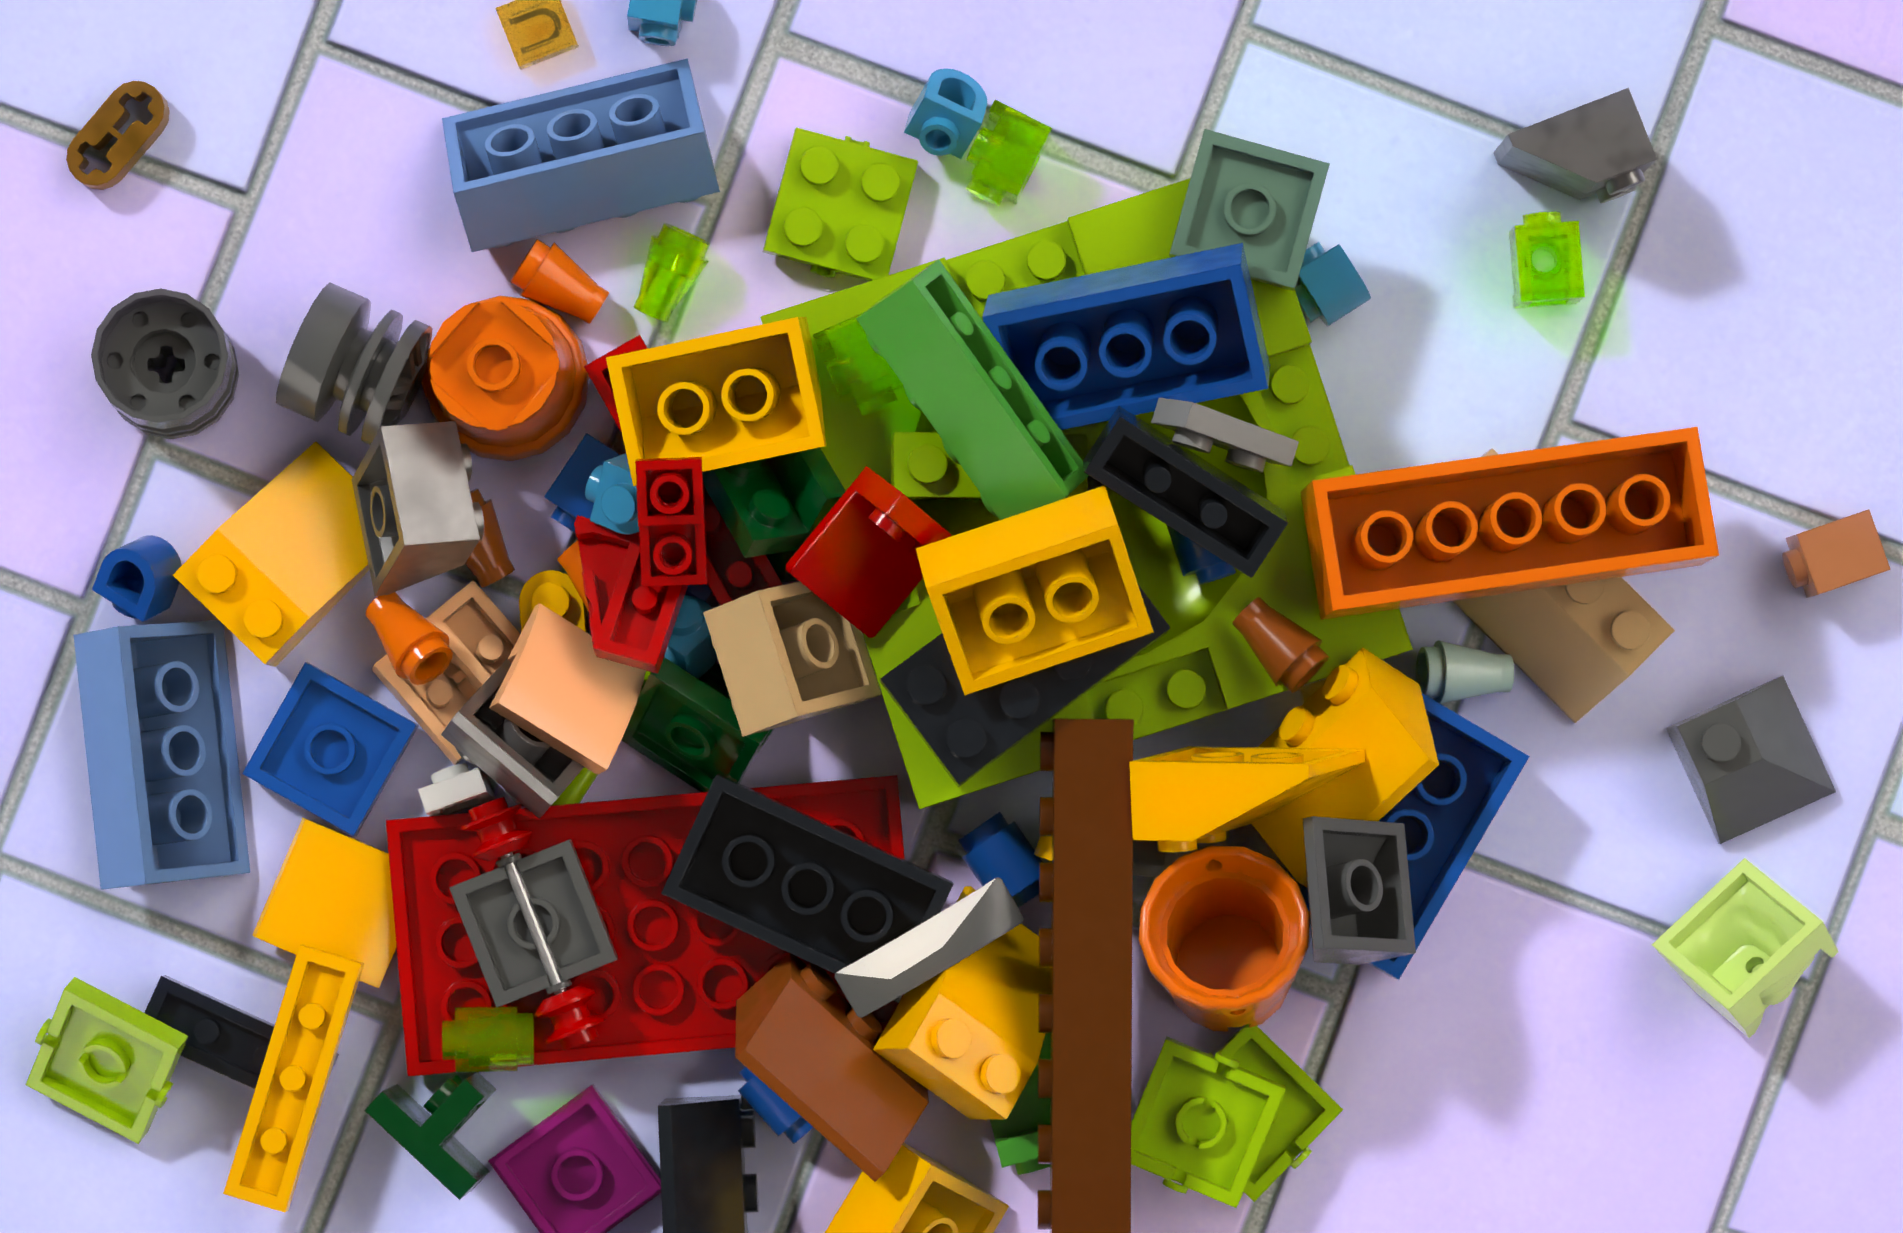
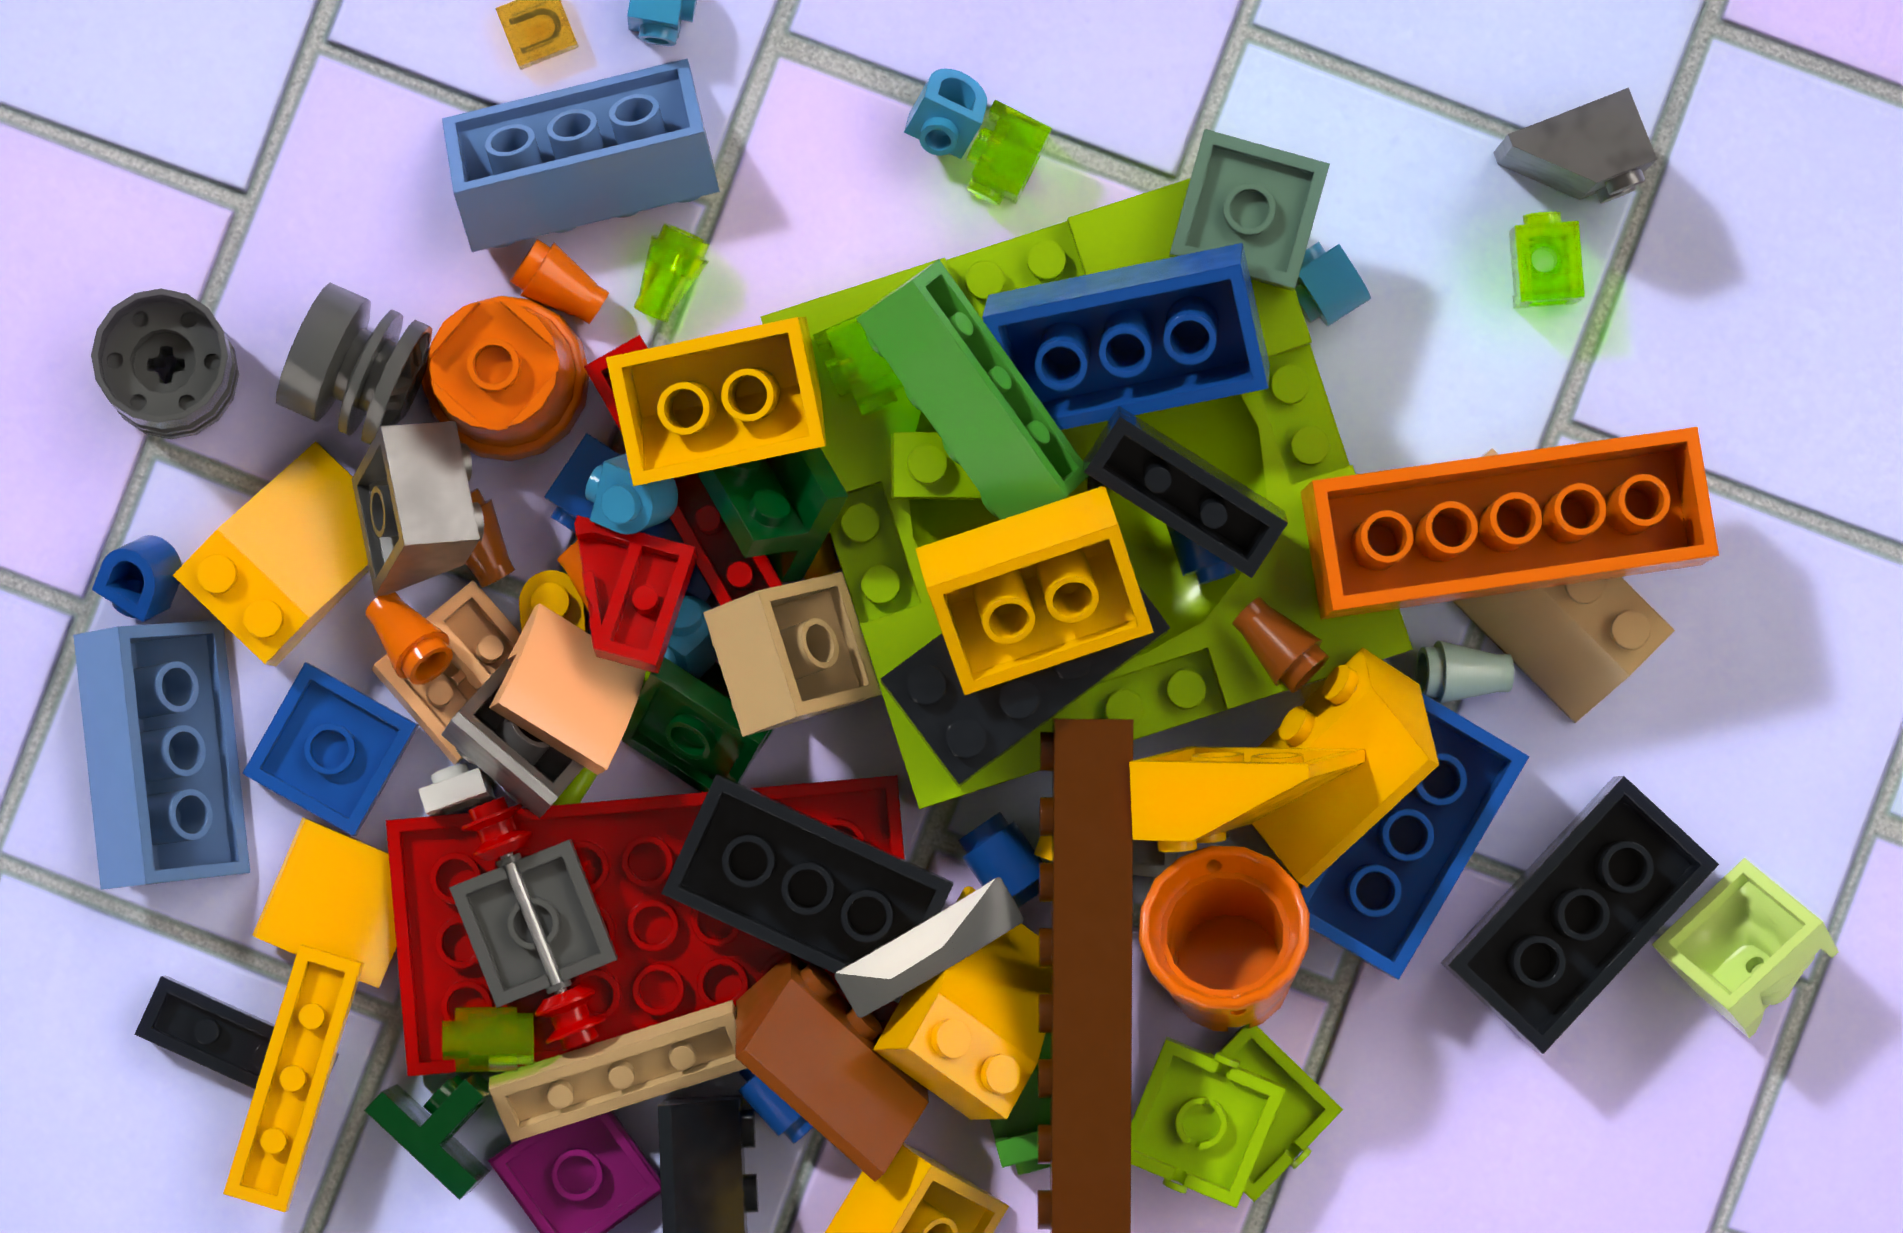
lime plate [26,977,188,1144] -> none
pearl gold beam [66,81,170,190] -> none
red slope [635,457,707,587] -> none
lime plate [762,127,918,281] -> none
red bracket [785,466,952,638] -> none
light grey hinge [1151,398,1299,473] -> none
dark grey slope [1303,816,1416,965] -> none
dark grey slope [1666,676,1836,844] -> none
nougat brick [1782,509,1891,598] -> none
none -> tan plate [488,1000,747,1143]
none -> black brick [1441,776,1719,1054]

